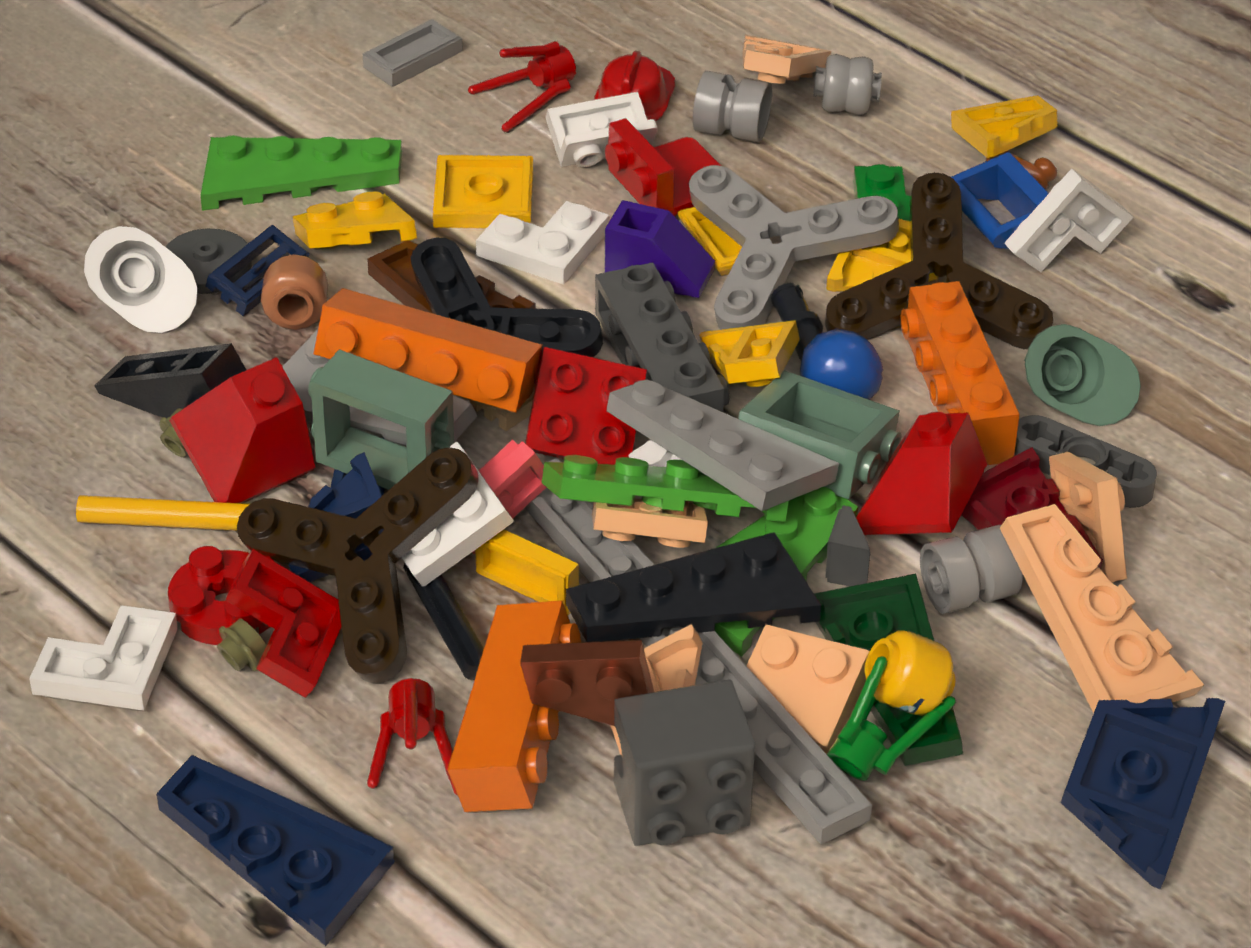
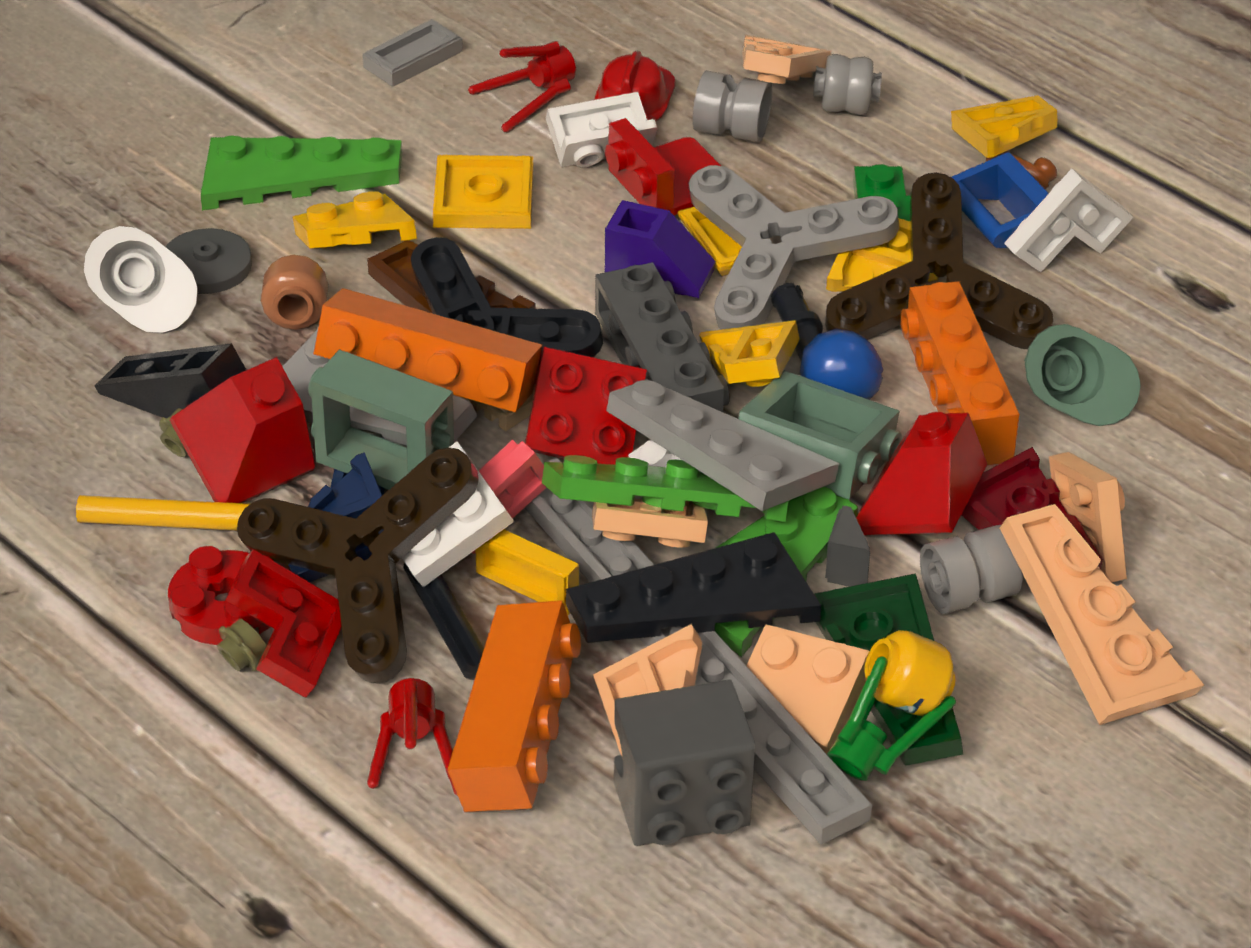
white plate [29,605,178,711] -> none
dark blue wing [156,755,394,946] -> none
dark blue tile [205,224,310,316] -> none
white plate [476,201,609,285] -> none
copper wing [520,640,654,726] -> none
dark grey beam [1014,415,1157,508] -> none
dark blue wing [1061,698,1226,889] -> none

